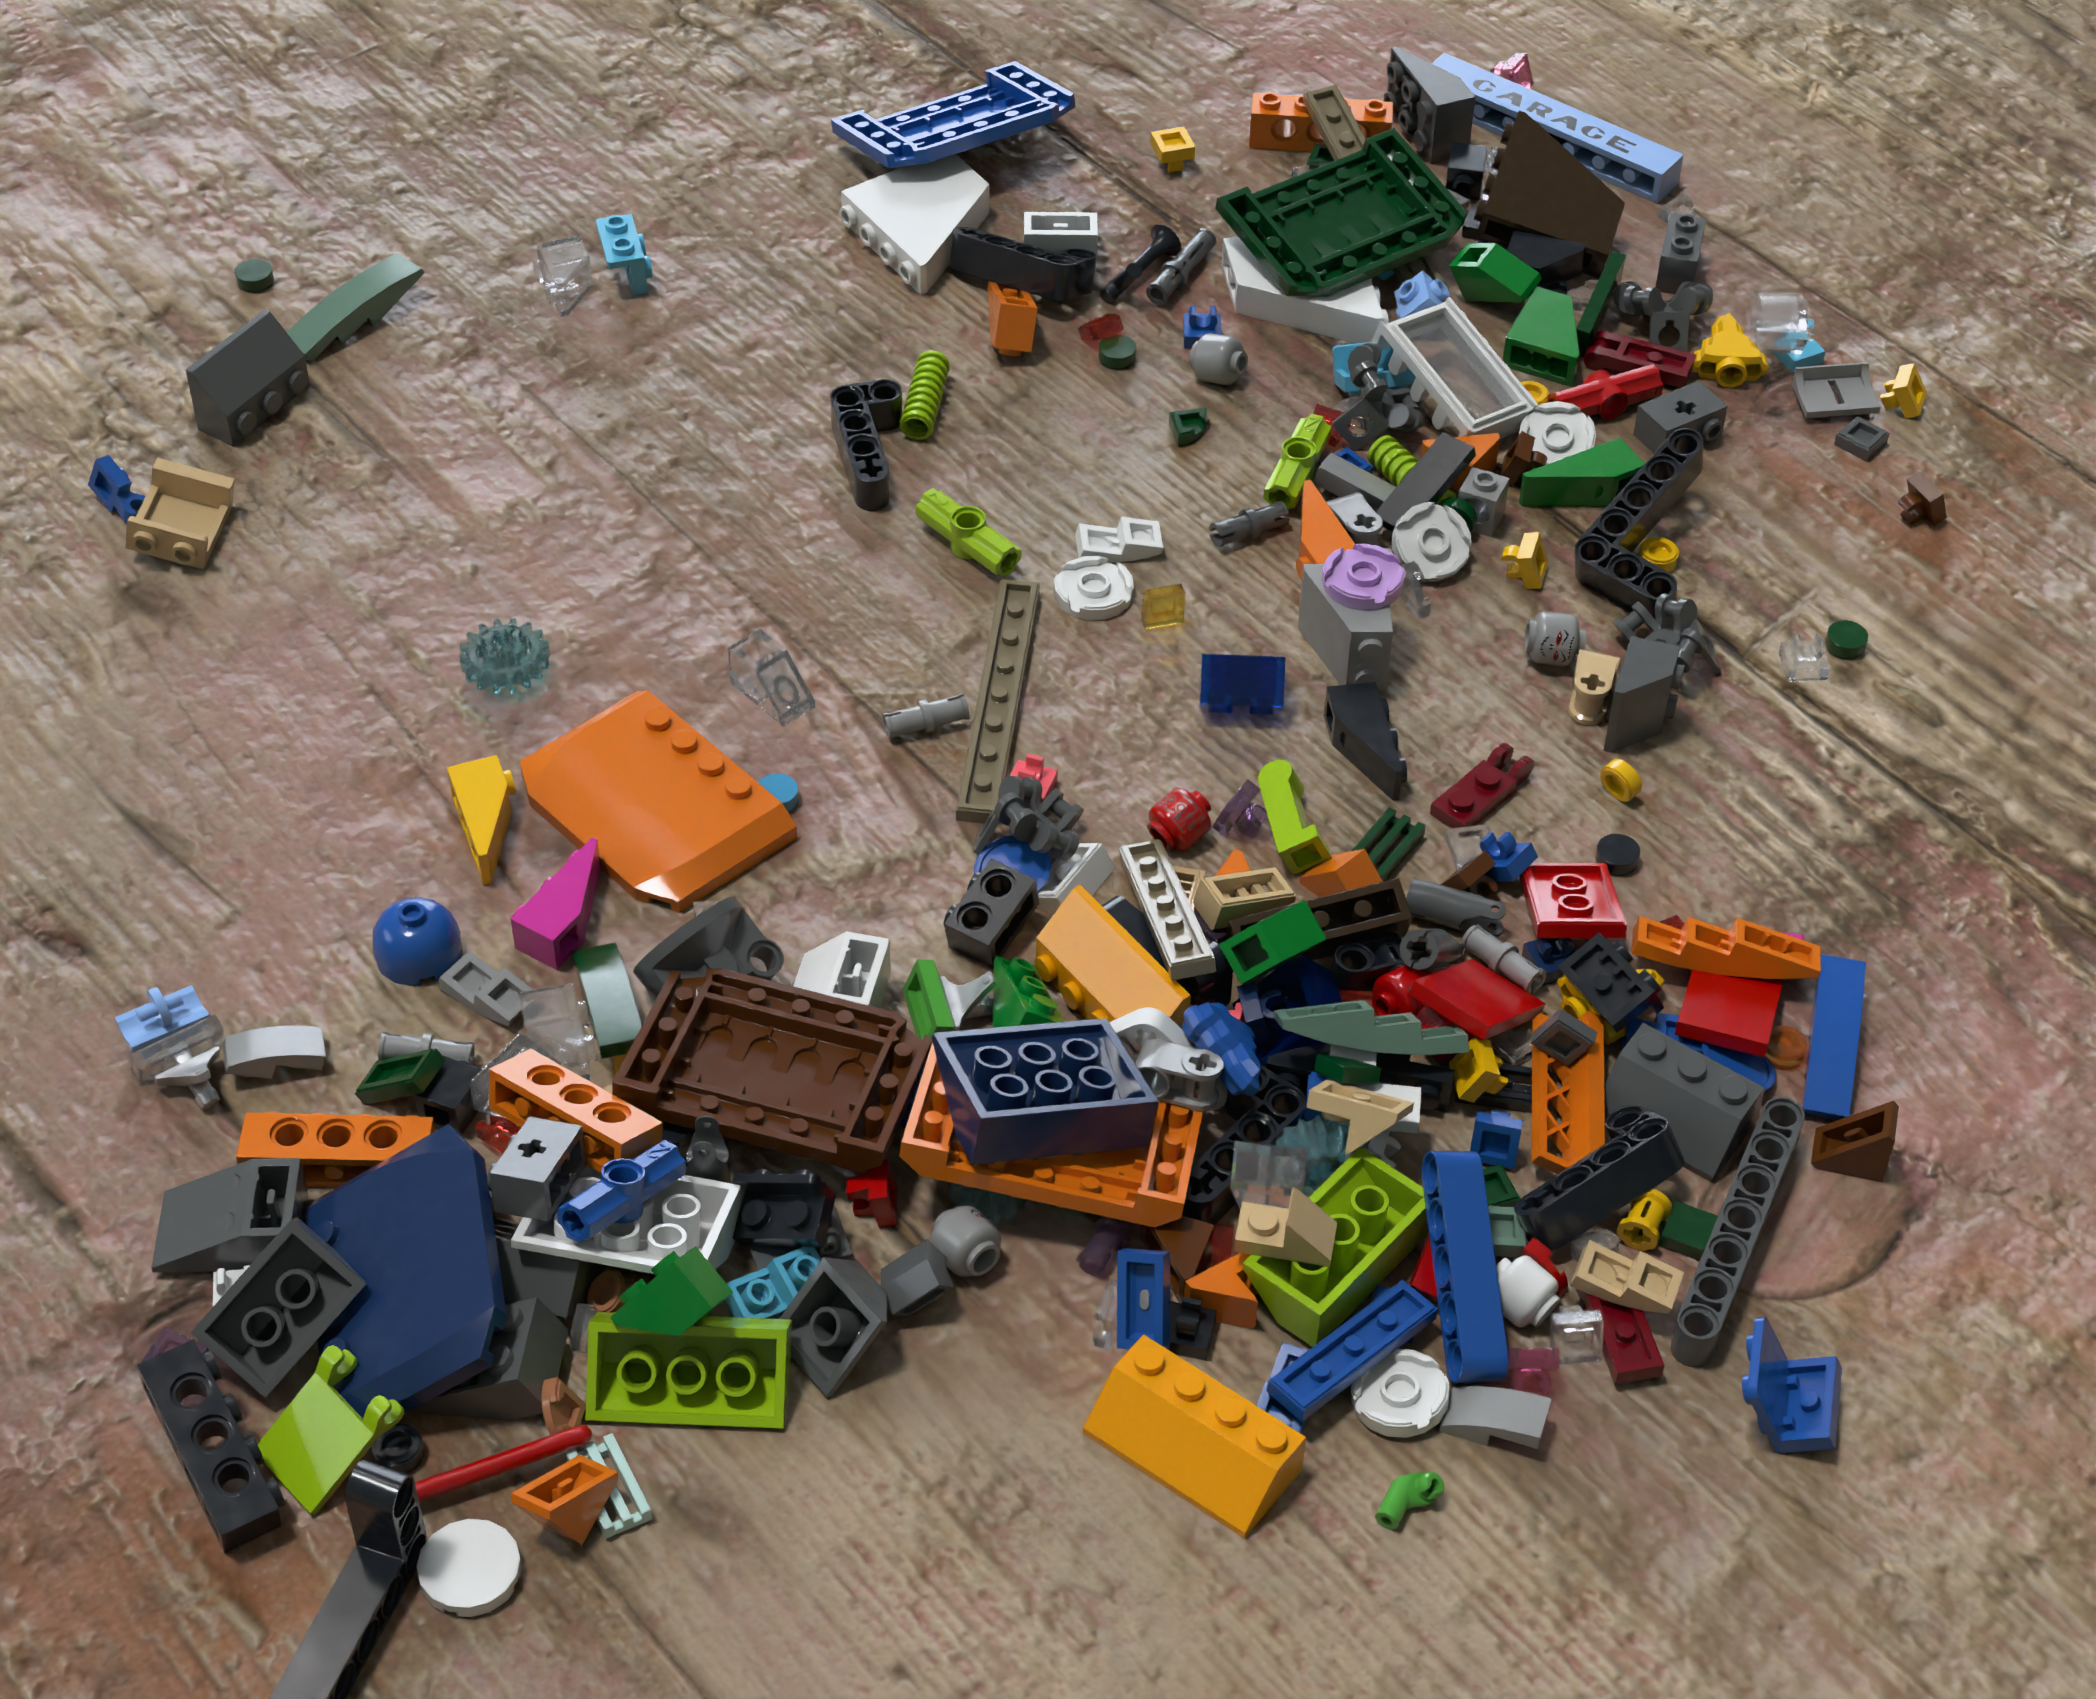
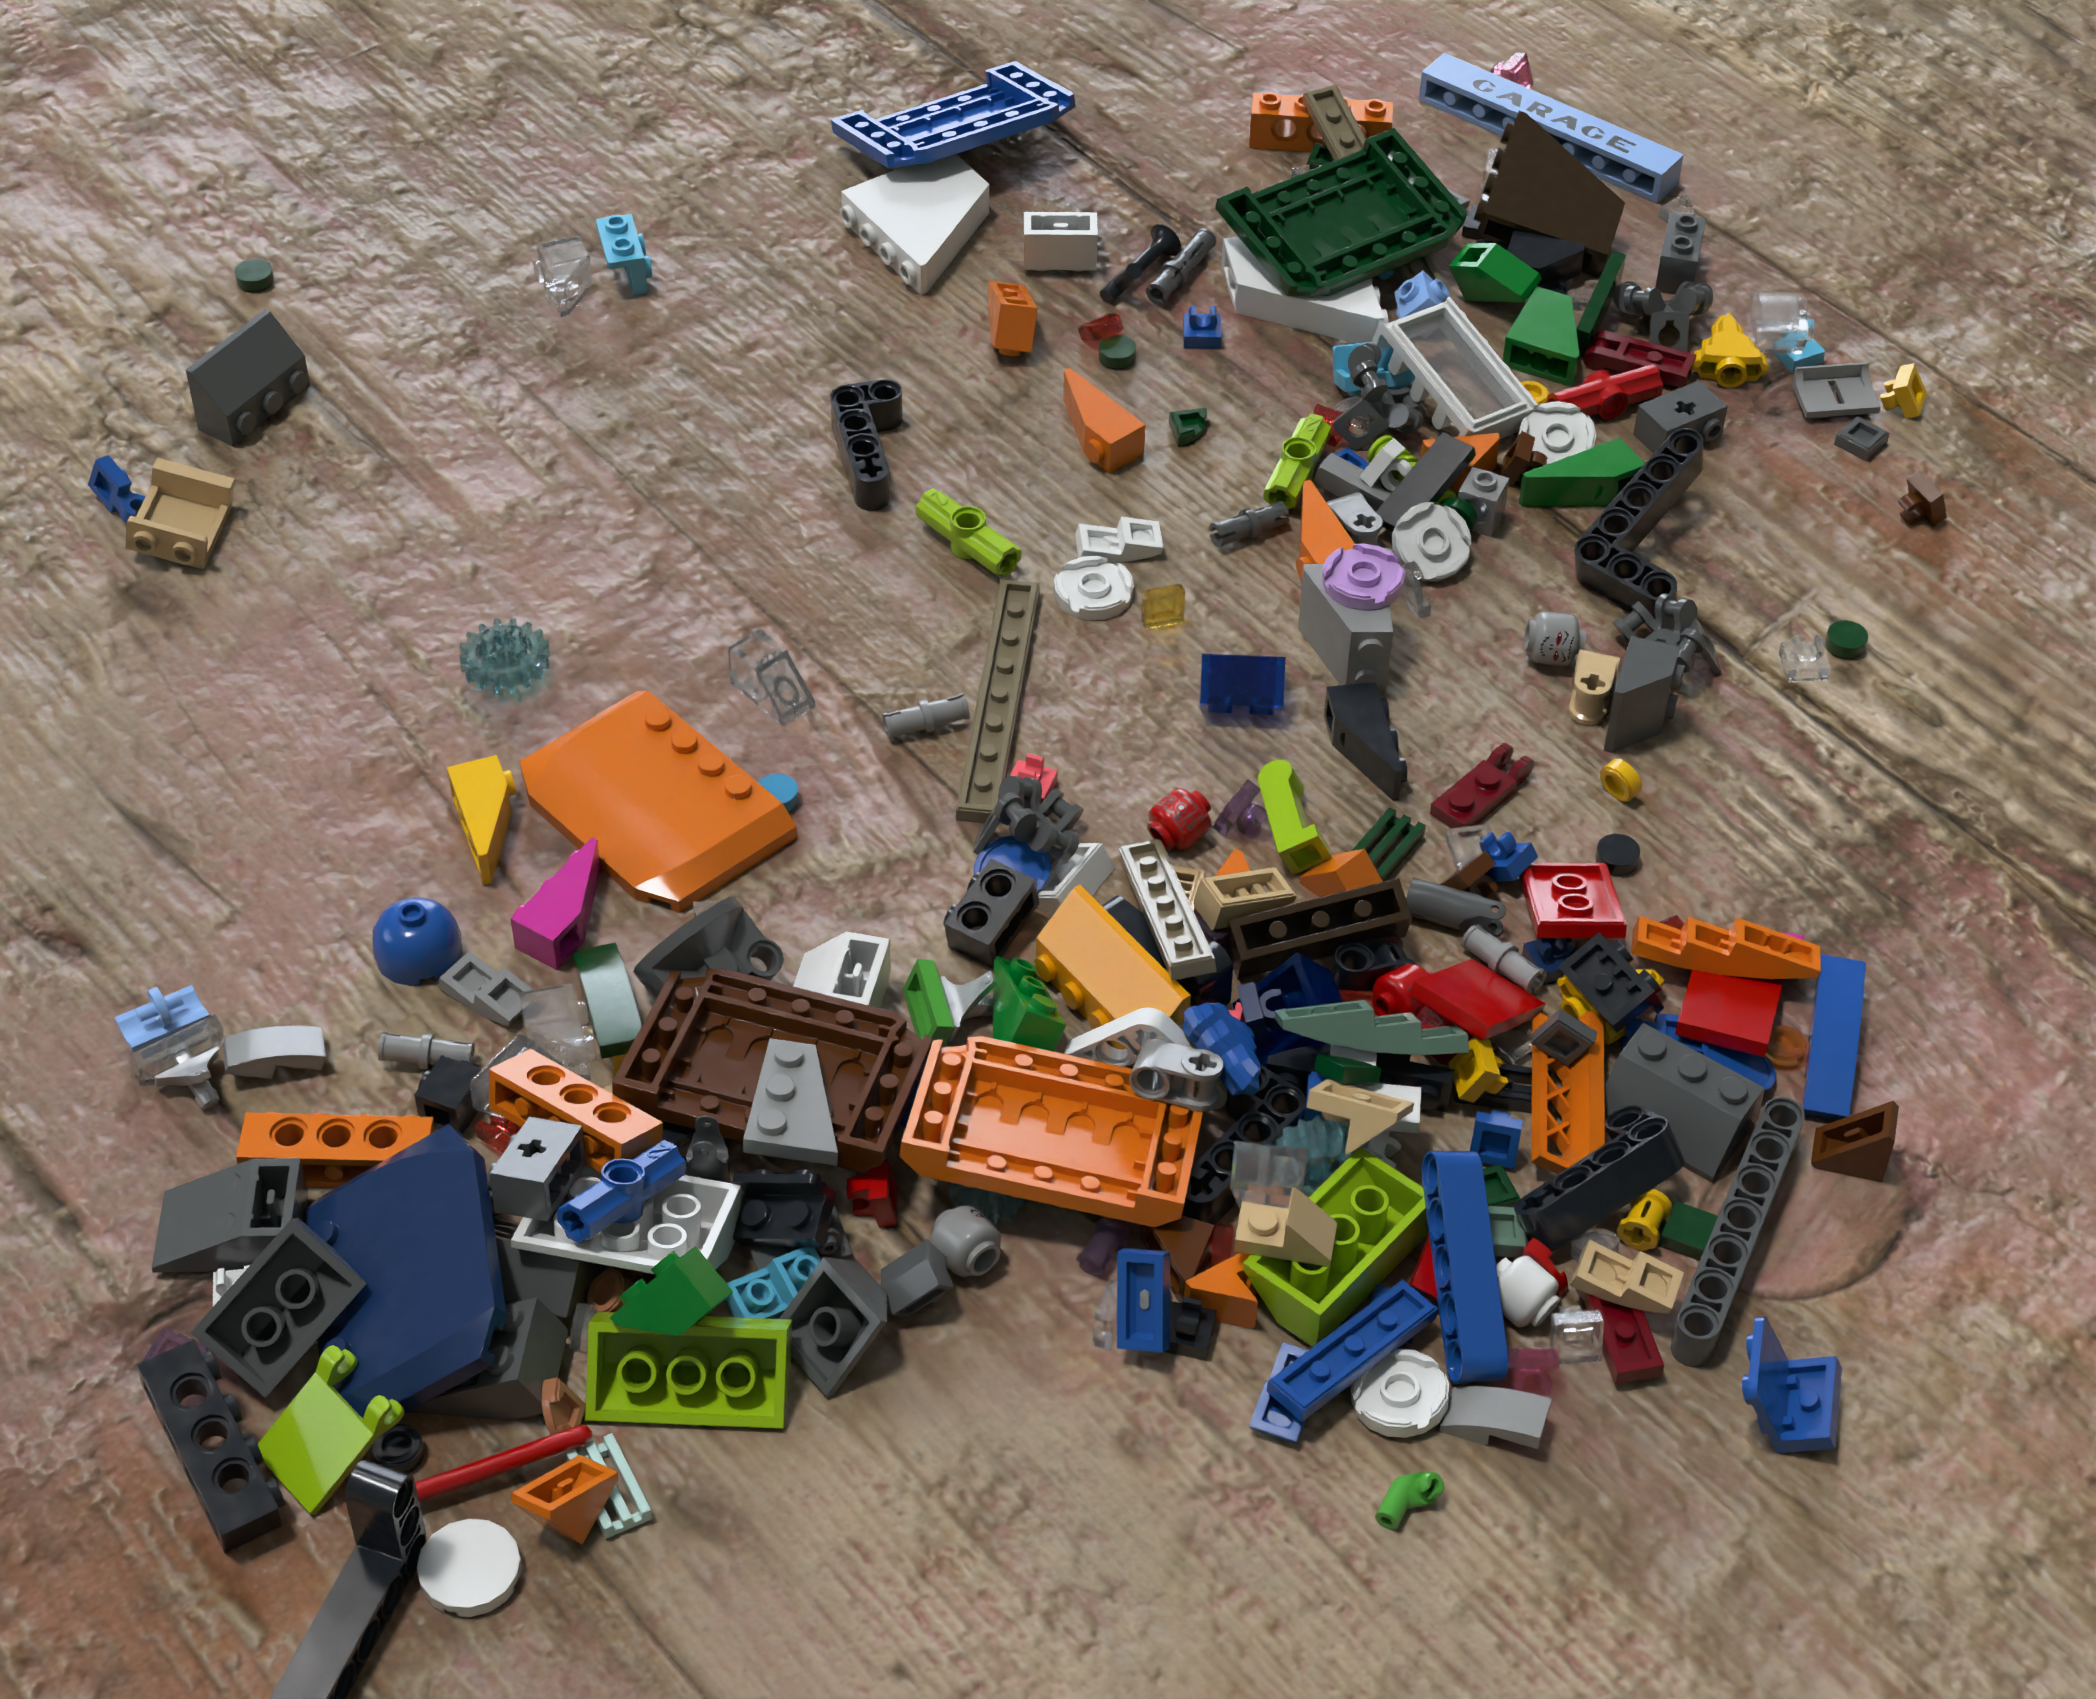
sand green slope [287,253,424,363] -> none
dark green tile [355,1048,446,1105] -> none
lime piece [900,350,950,440] -> none
dark blue slope [932,1018,1159,1165] -> none
black beam [950,227,1097,301] -> none
light orange slope [1083,1334,1306,1539] -> none
yellow tile [1150,127,1195,173] -> none
light grey head [1189,333,1248,385] -> none
green slope [1219,900,1327,984] -> none
dark grey slope [1384,47,1475,164] -> none
dark grey piece [1400,928,1464,970] -> none
black brick [1446,142,1488,201] -> none
yellow tile [1501,532,1549,589] -> none
yellow tile [1638,537,1679,572] -> none
none -> light grey wing [743,1038,838,1166]
none -> orange slope [1063,367,1145,474]
none -> white tile [1359,438,1412,491]

